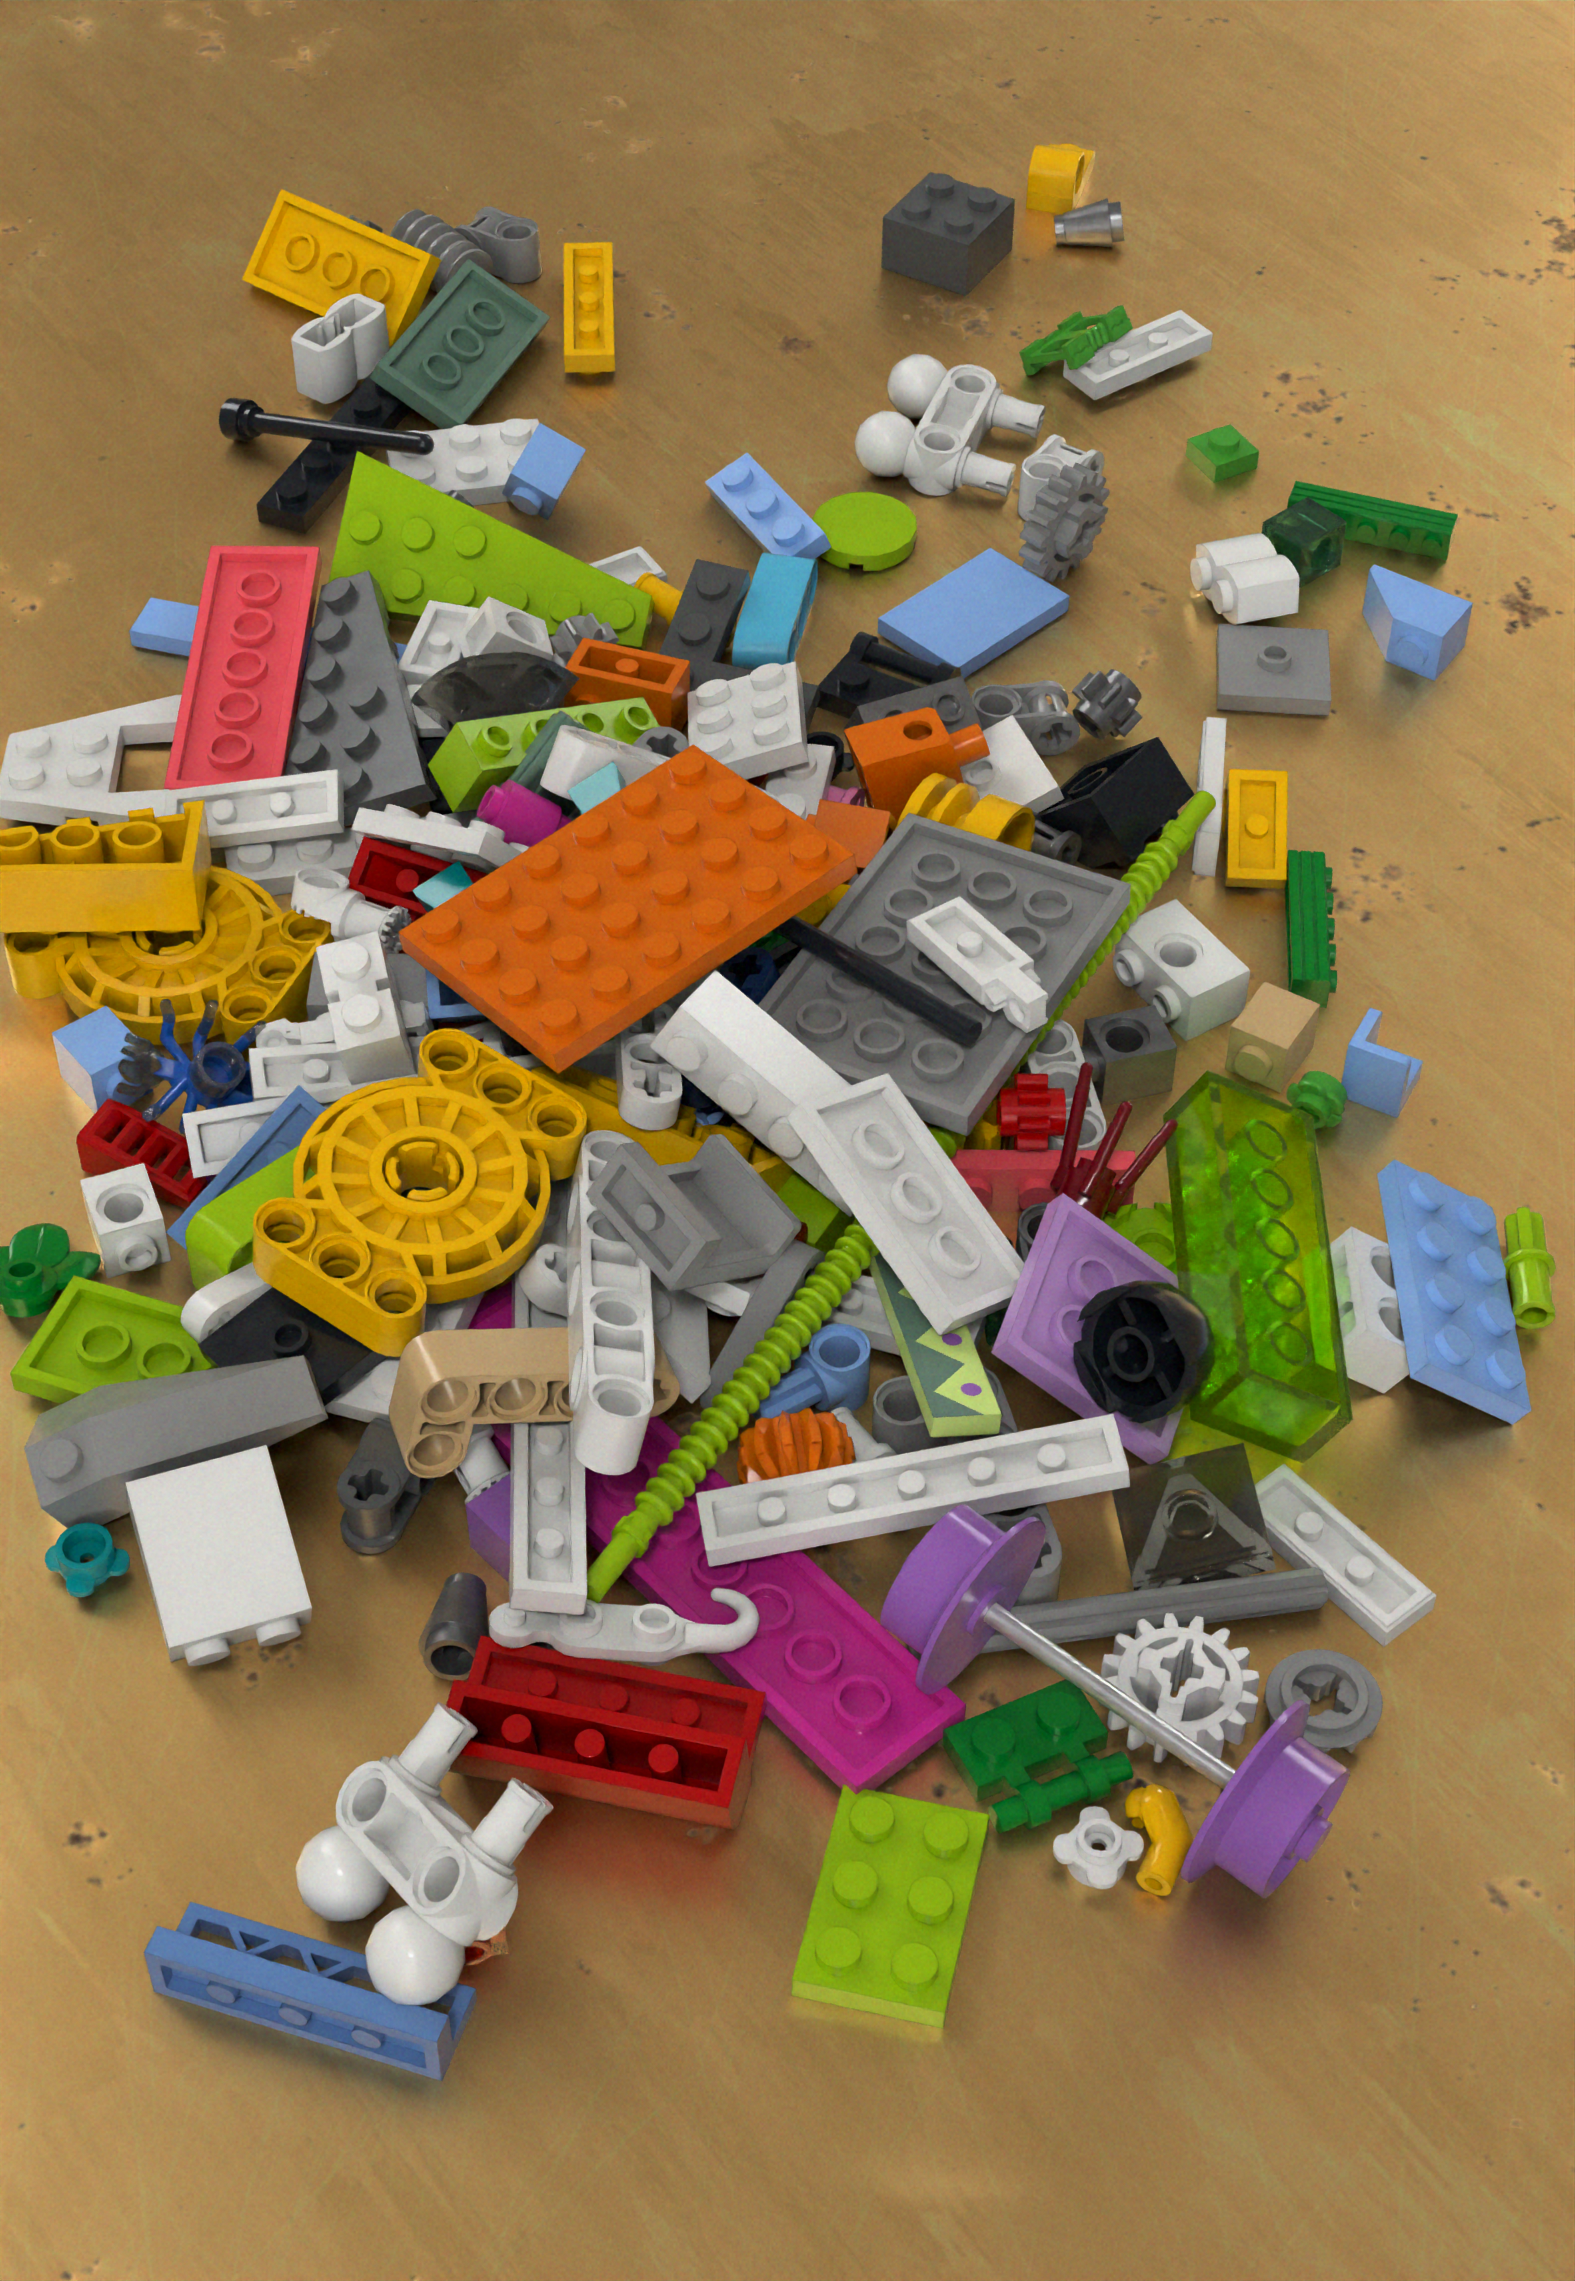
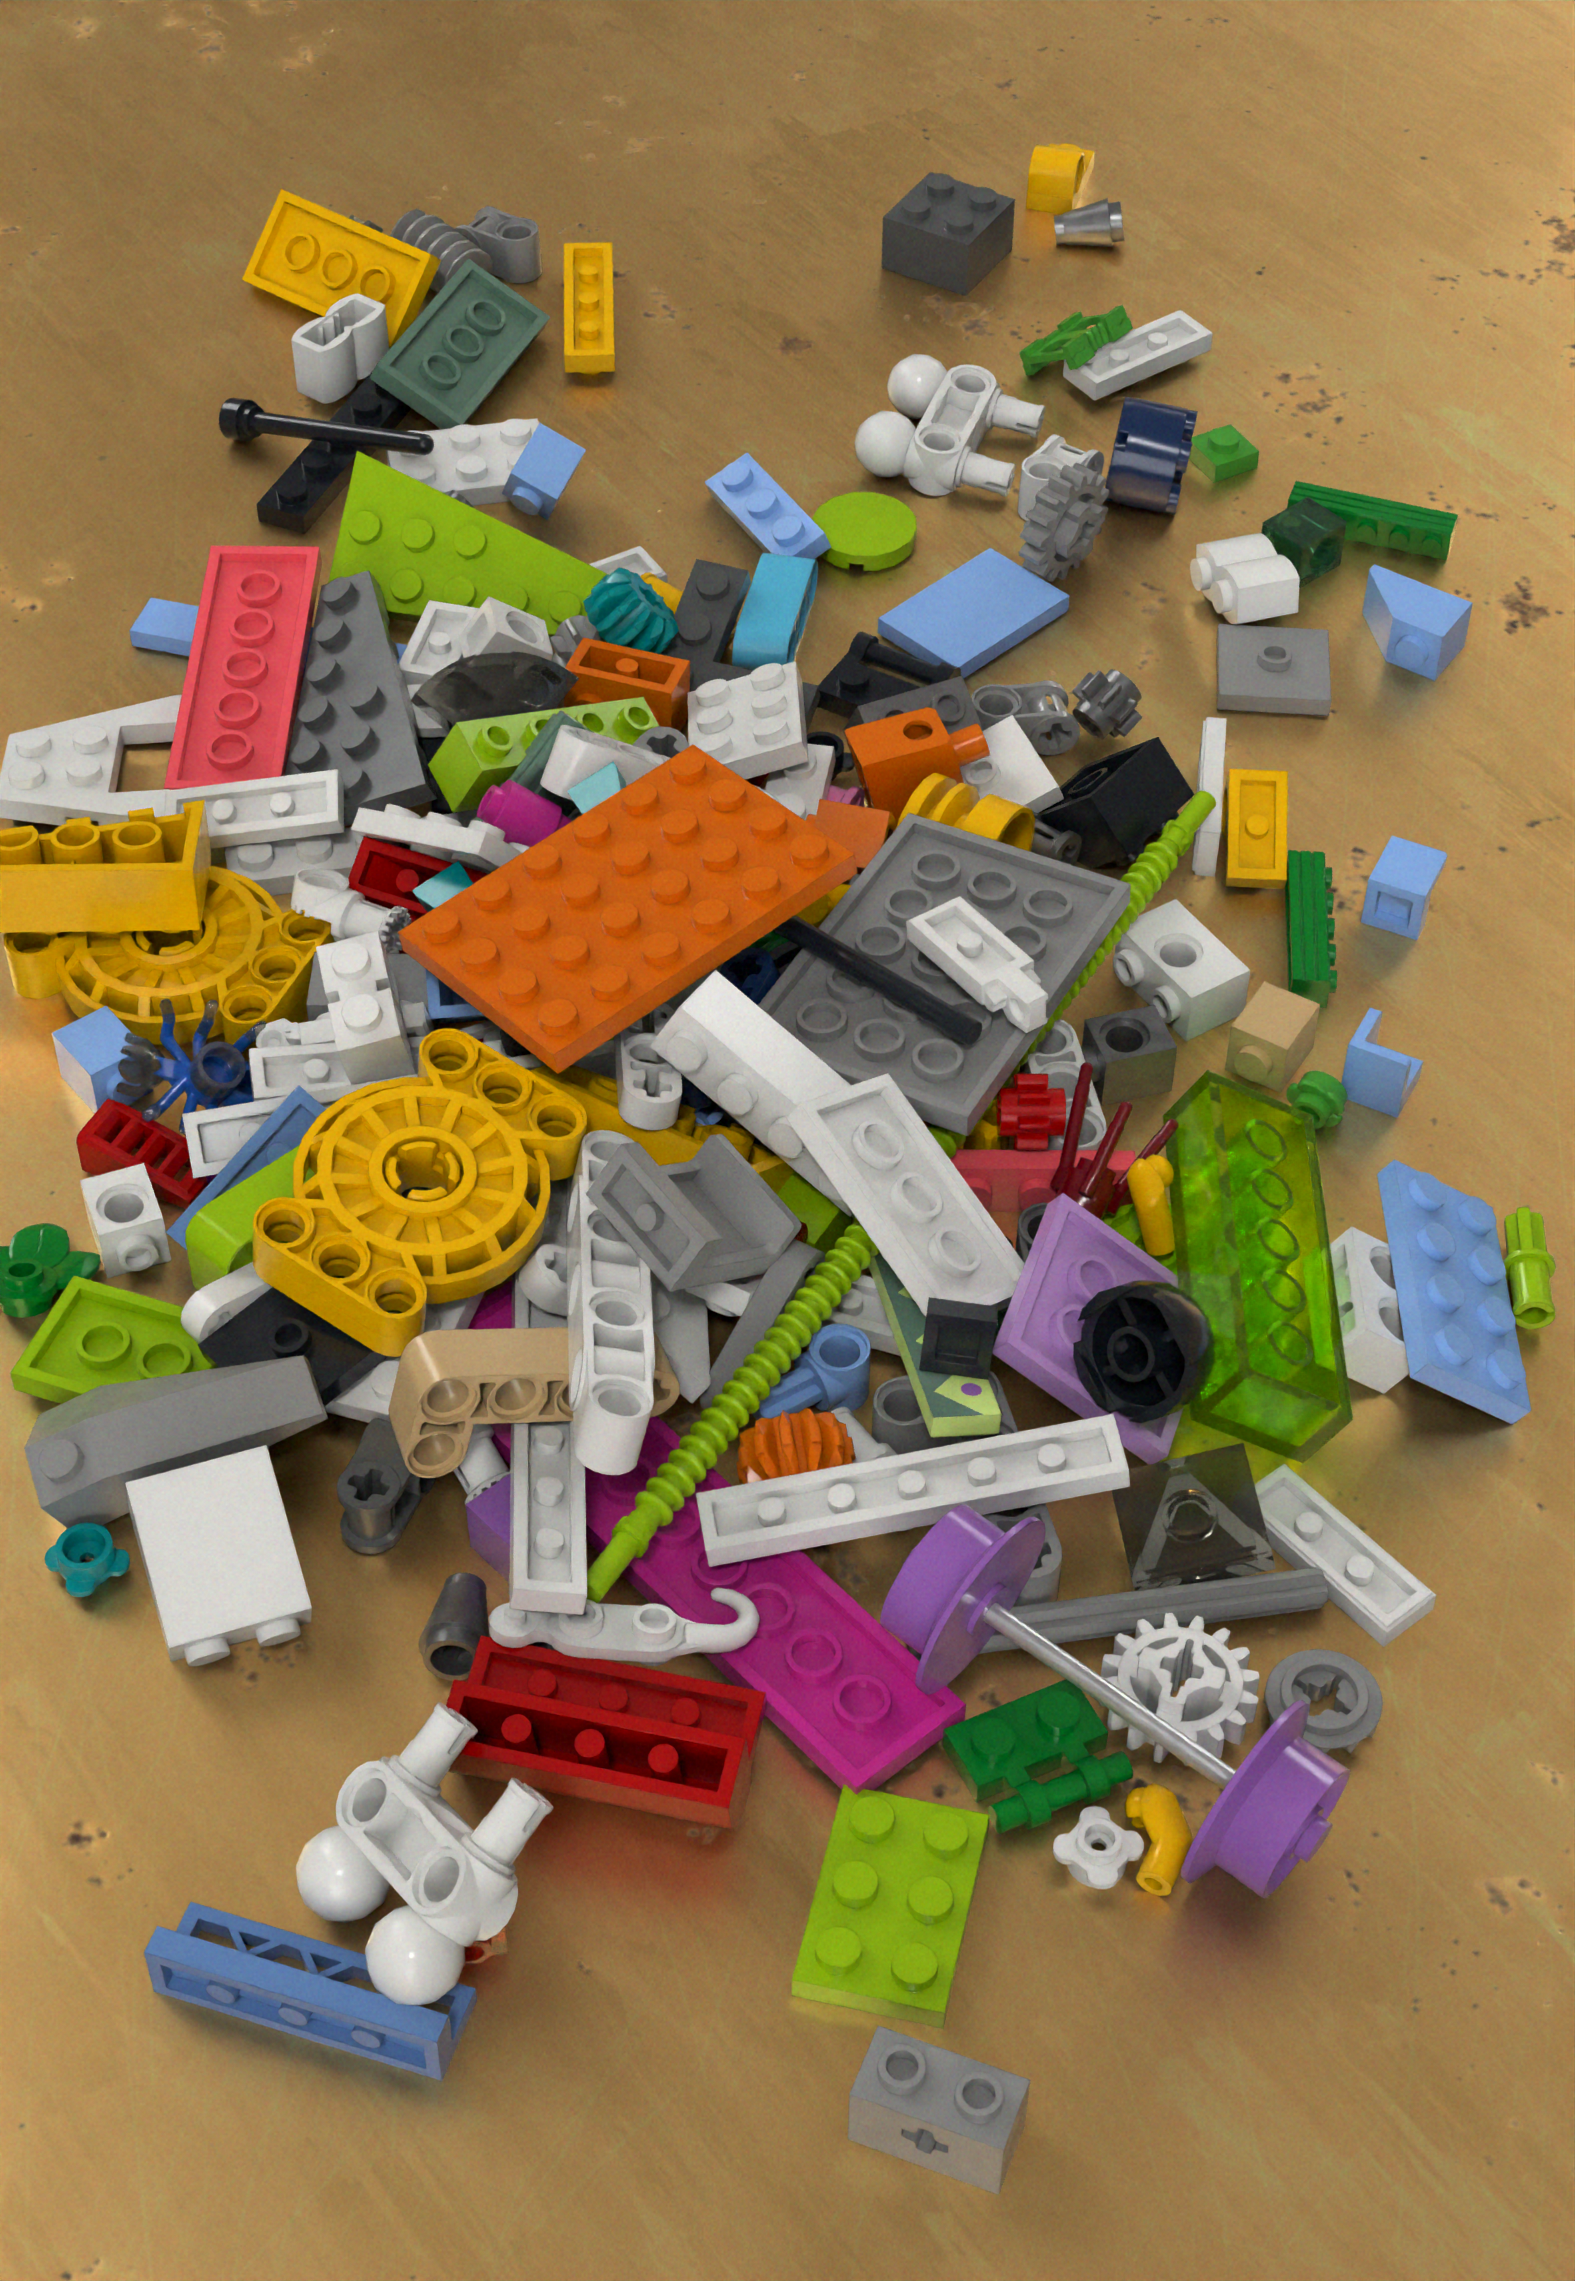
none -> teal gear [583,567,679,654]
none -> light grey brick [848,2025,1030,2195]
none -> black plate [919,1297,998,1380]
none -> dark blue brick [1105,397,1198,515]
none -> yellow arm [1127,1154,1178,1256]
none -> light blue panel [1361,835,1447,940]

